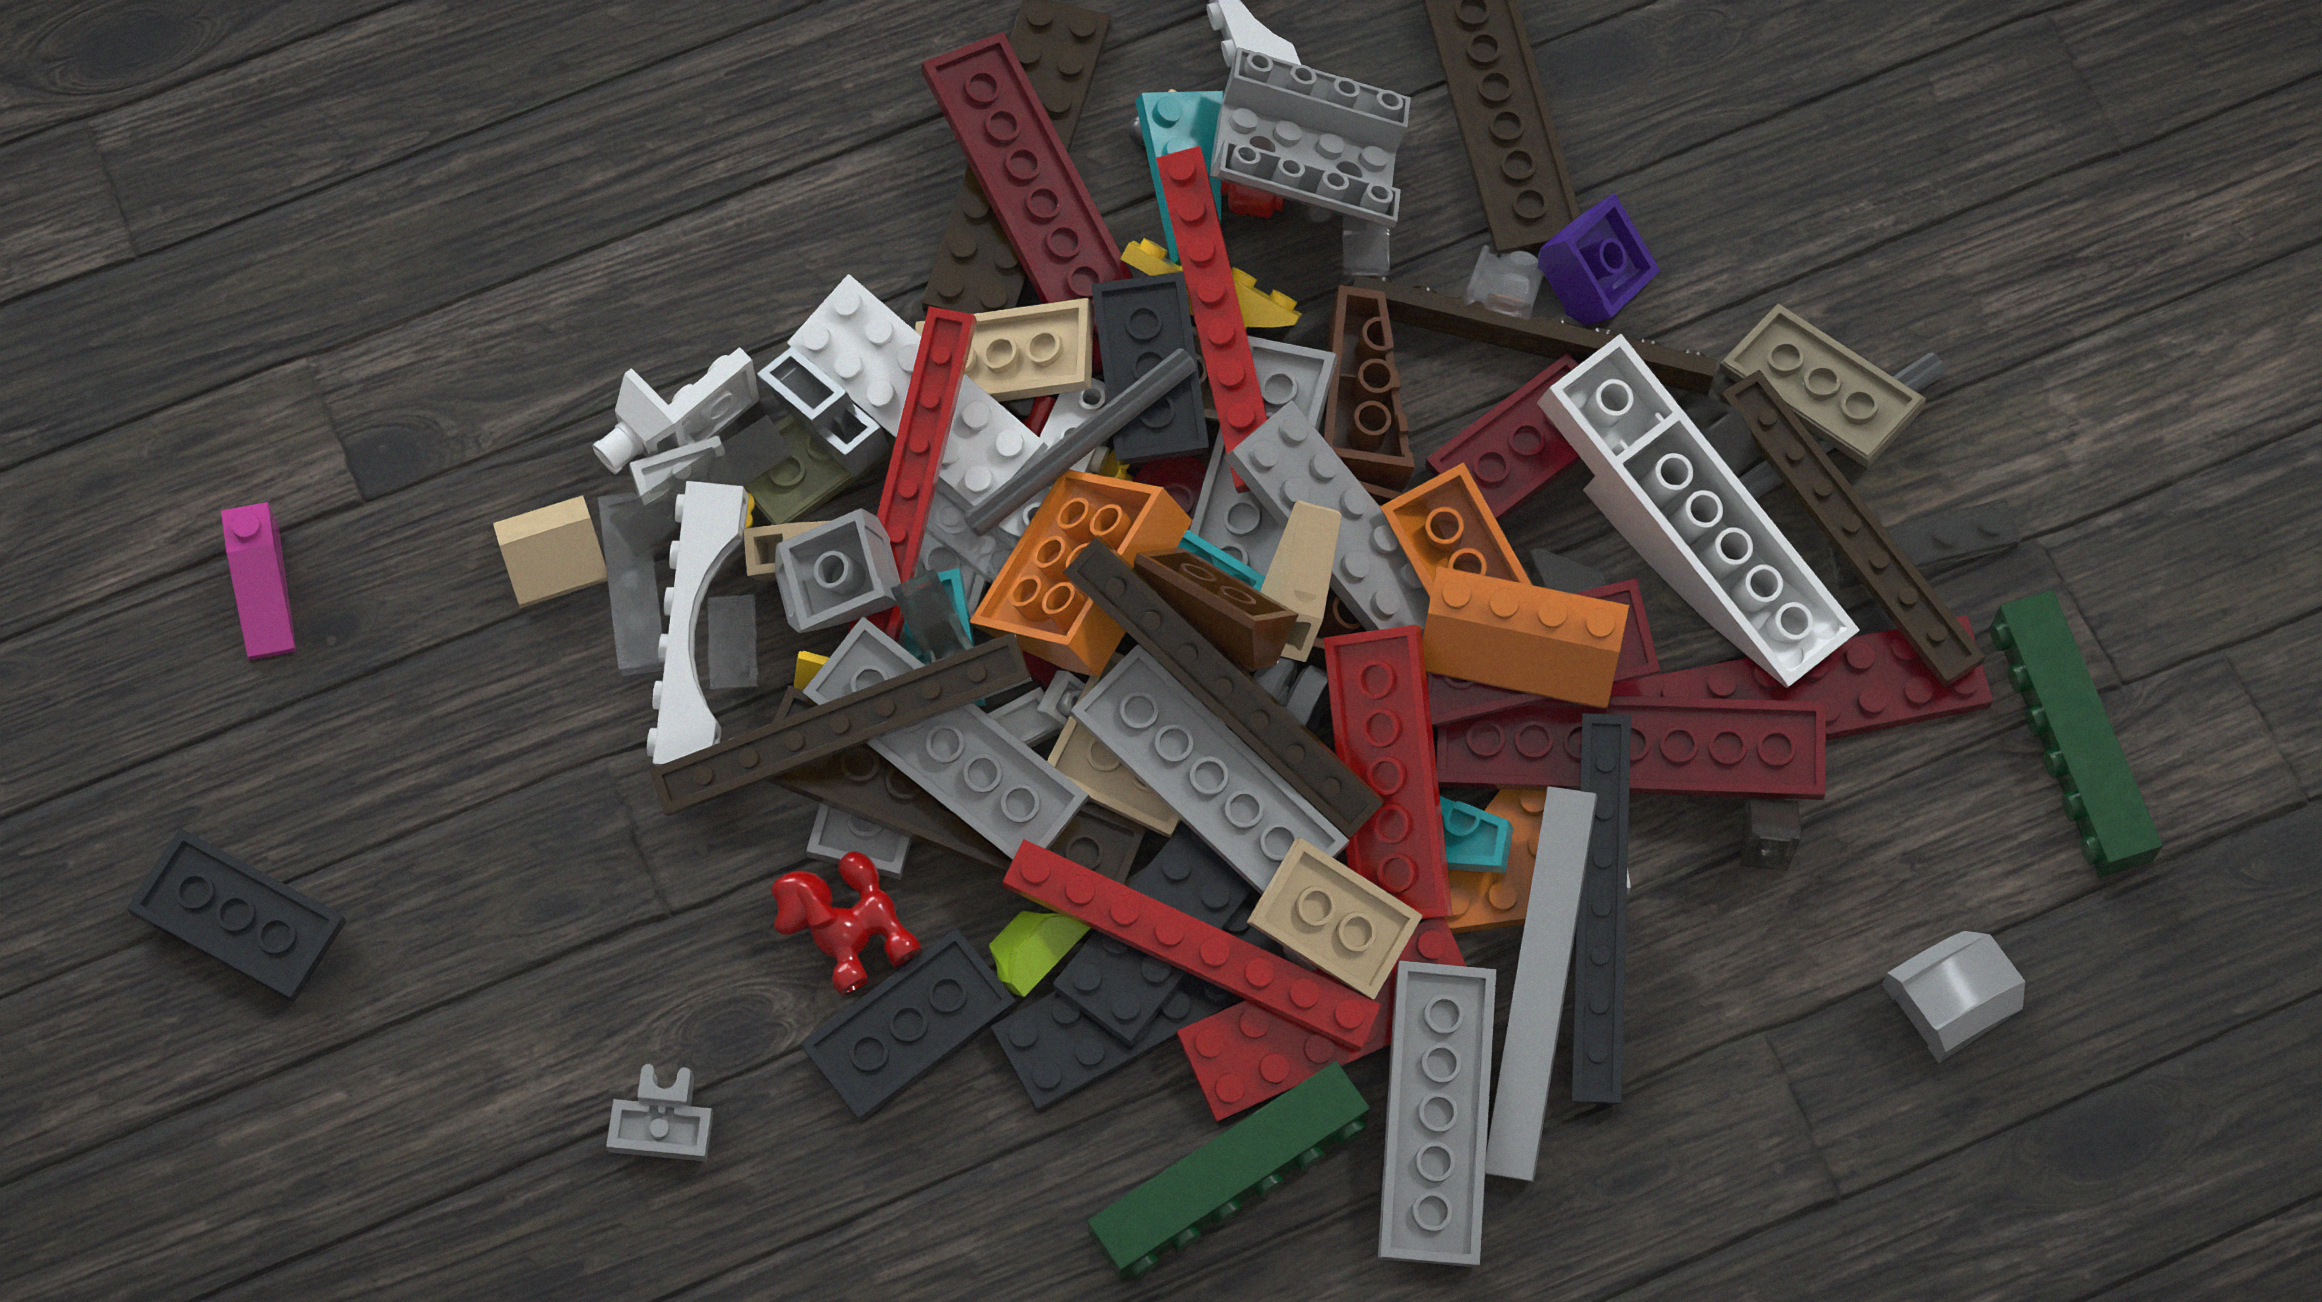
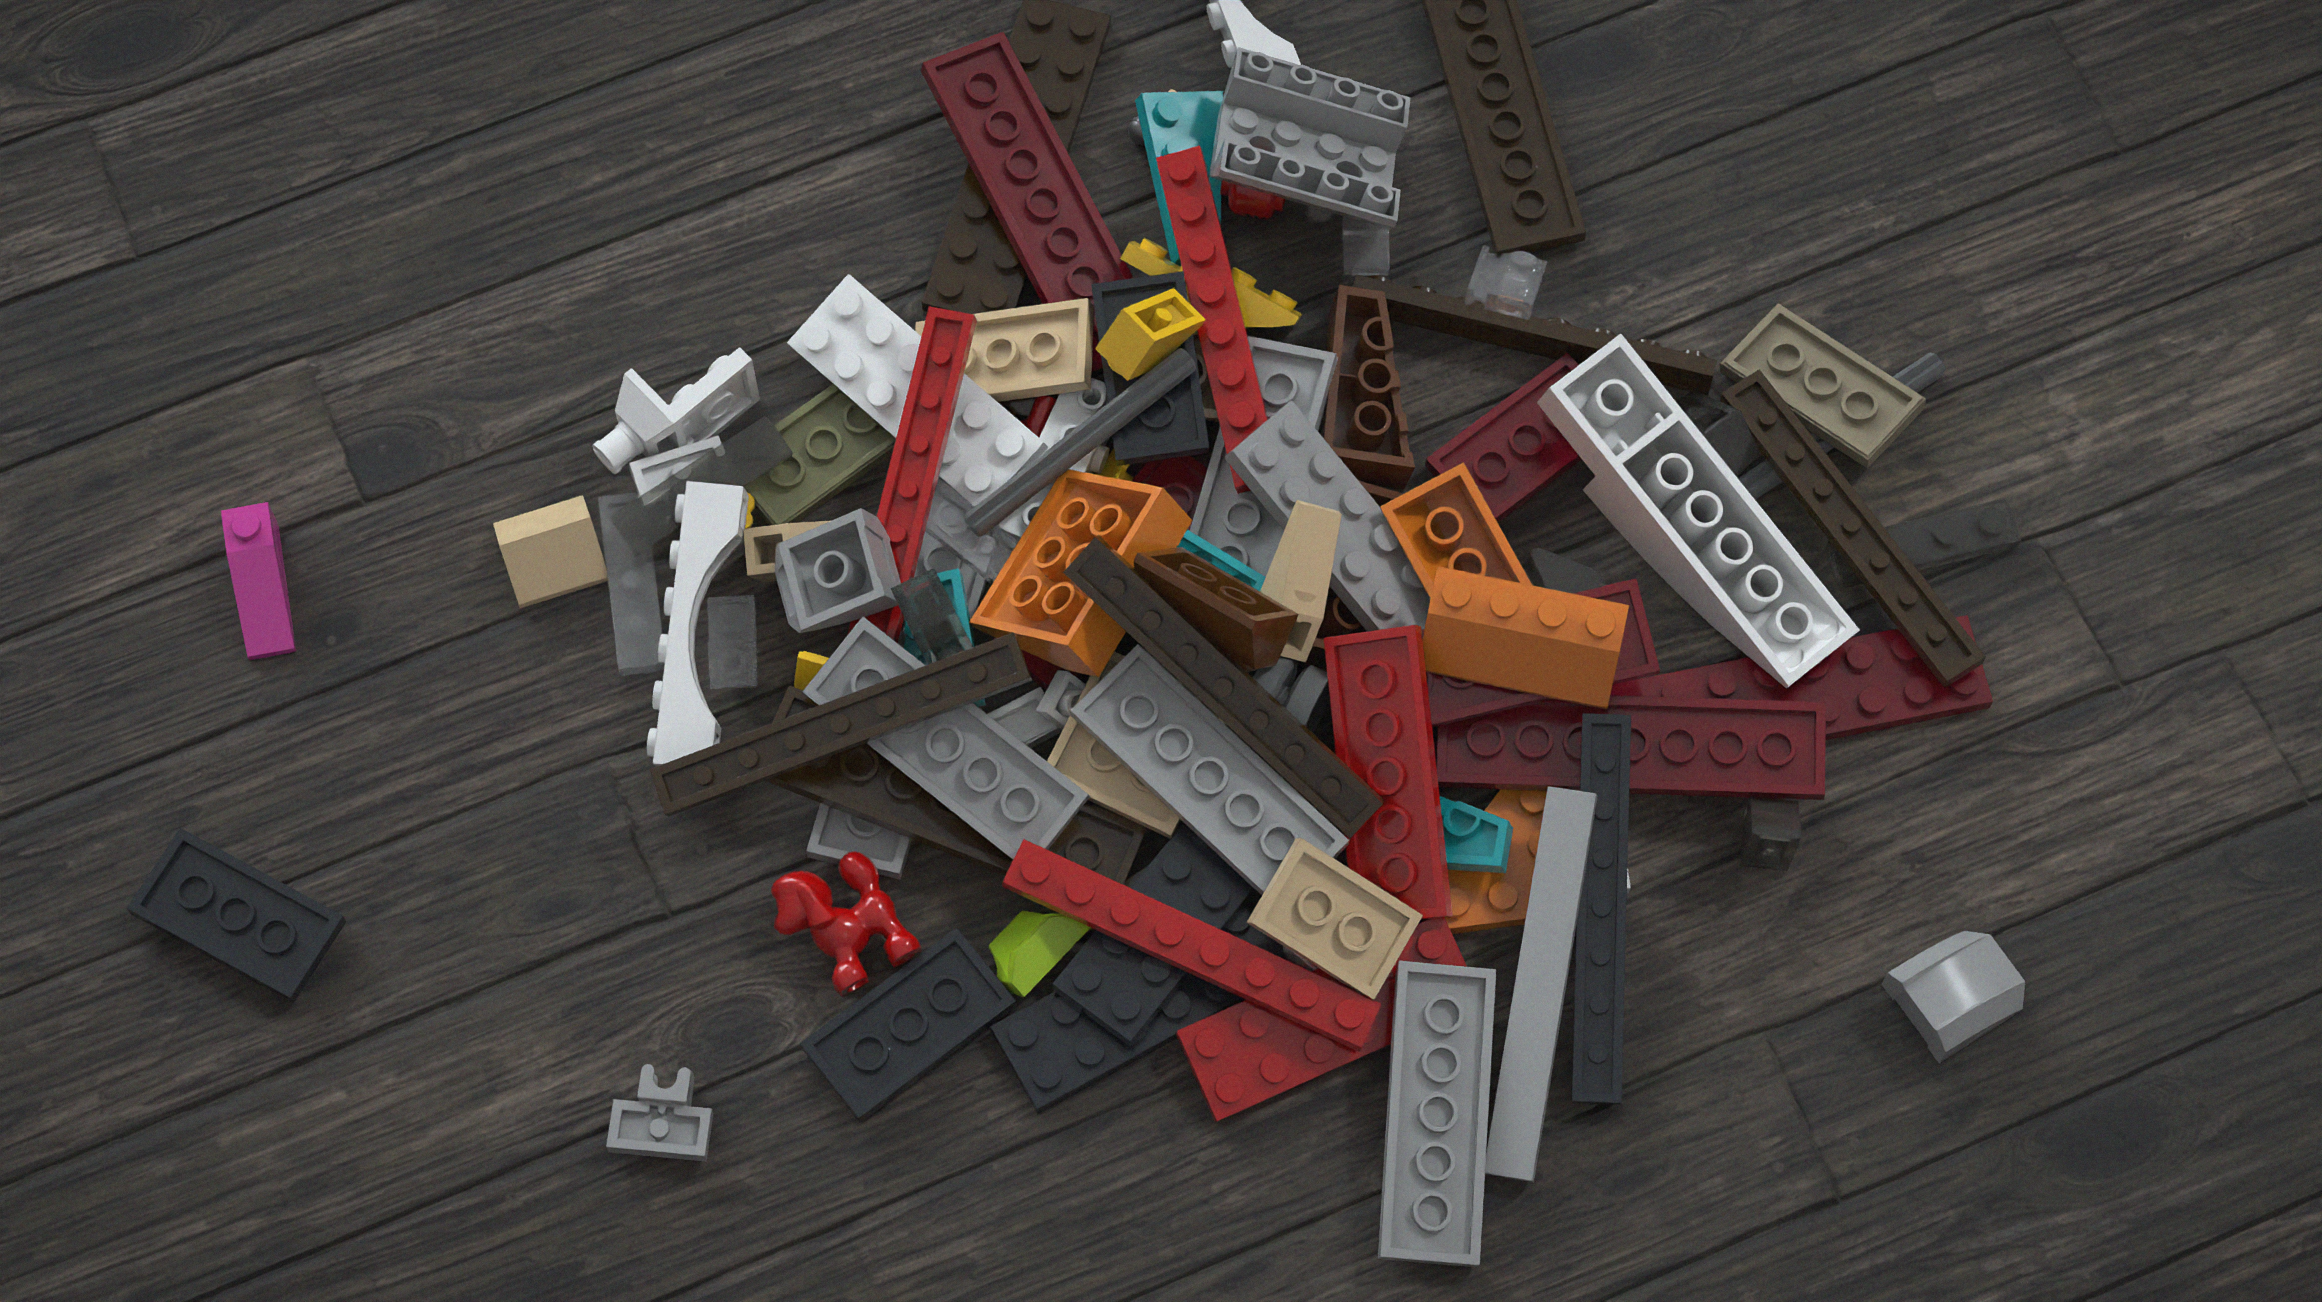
dark grey slope [757,346,890,478] -> none
dark green brick [1087,1061,1370,1281] -> none
dark purple slope [1537,193,1660,325] -> none
dark green brick [1990,590,2163,878] -> none
none -> yellow slope [1095,288,1206,381]

